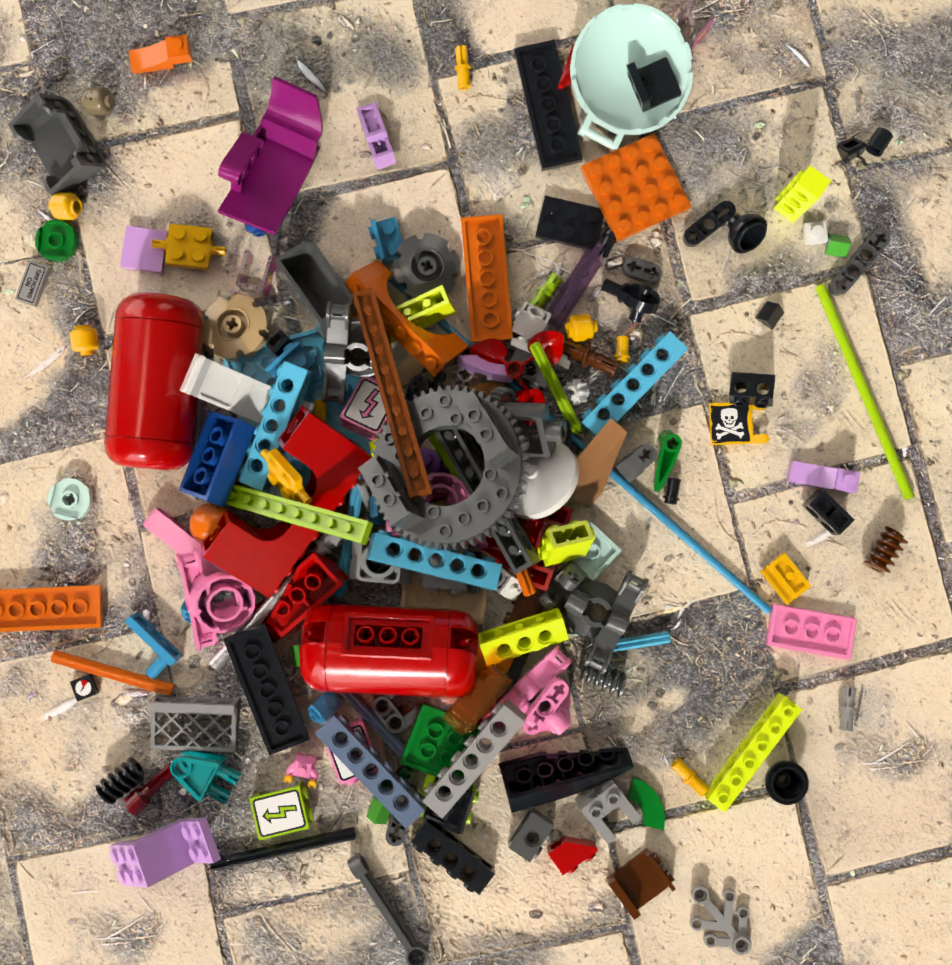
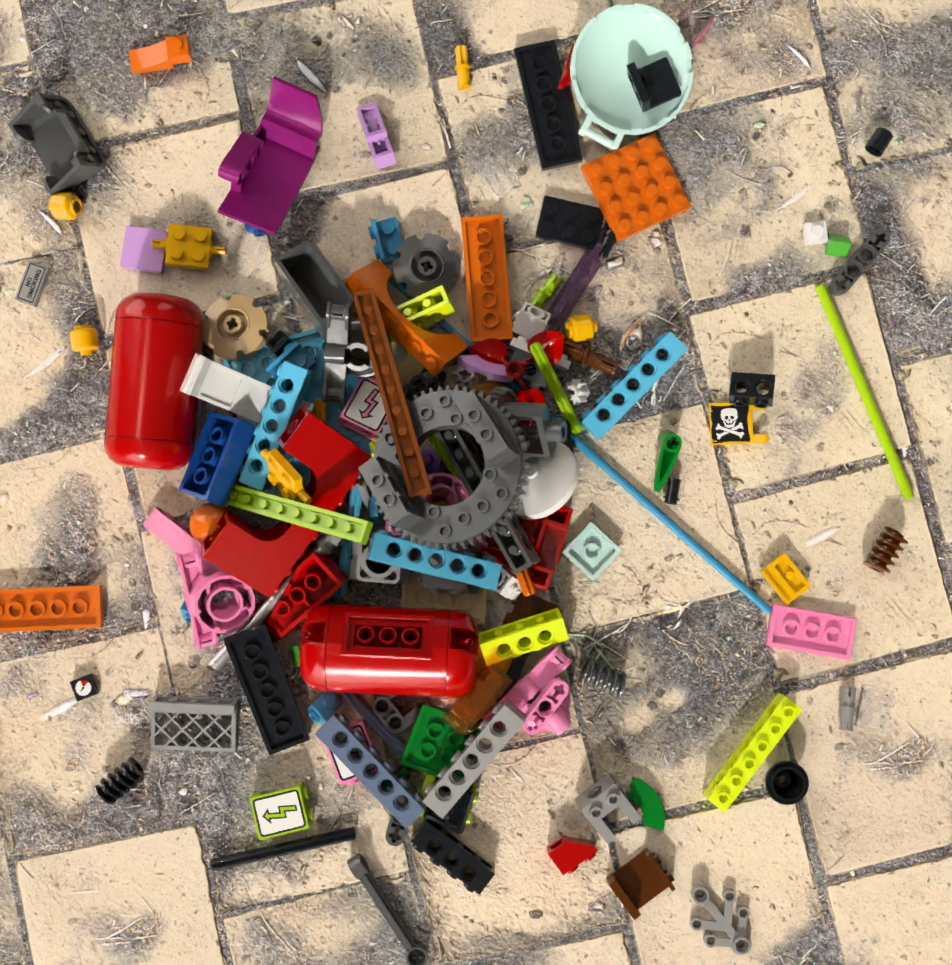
green tile [35,219,79,262] -> none
light aqua plate [48,478,93,520] -> none
orange axle [51,650,174,696] -> none
dark tan head [81,87,115,116] -> none
lavender bracket [109,817,221,888] -> none
dark red piece [122,763,178,816] -> none
dark azure piece [125,612,184,679] -> none
teal piece [170,750,242,805] -> none
clear piece [236,249,276,297] -> none
bright pink piece [284,752,318,788] -> none
bright green slope [366,796,390,824] -> none
black wedge [499,747,634,813] -> none
dark grey brick [508,807,554,862] -> none
neon yellow brick [538,520,595,567] -> none
dark grey piece [539,560,587,610] -> none
dark grey piece [563,570,649,675] -> none
medium nougat wedge [569,417,628,508] -> none
black pin [601,278,660,323] -> none
medium azure axle [613,631,671,652] -> none
yellow pin [614,336,630,364] -> none
dark grey piece [615,444,657,483] -> none
flat silver beam [622,257,662,284] -> none
yellow axle [670,758,709,796] -> none
black beam [682,201,736,247] -> none
black piece [728,213,767,254] -> none
black slope [755,301,785,330] -> none
neon yellow brick [773,165,832,223] -> none
lavender slope [787,461,860,494] -> none
black brick [802,489,855,535] -> none
black slope [837,137,867,163] -> none

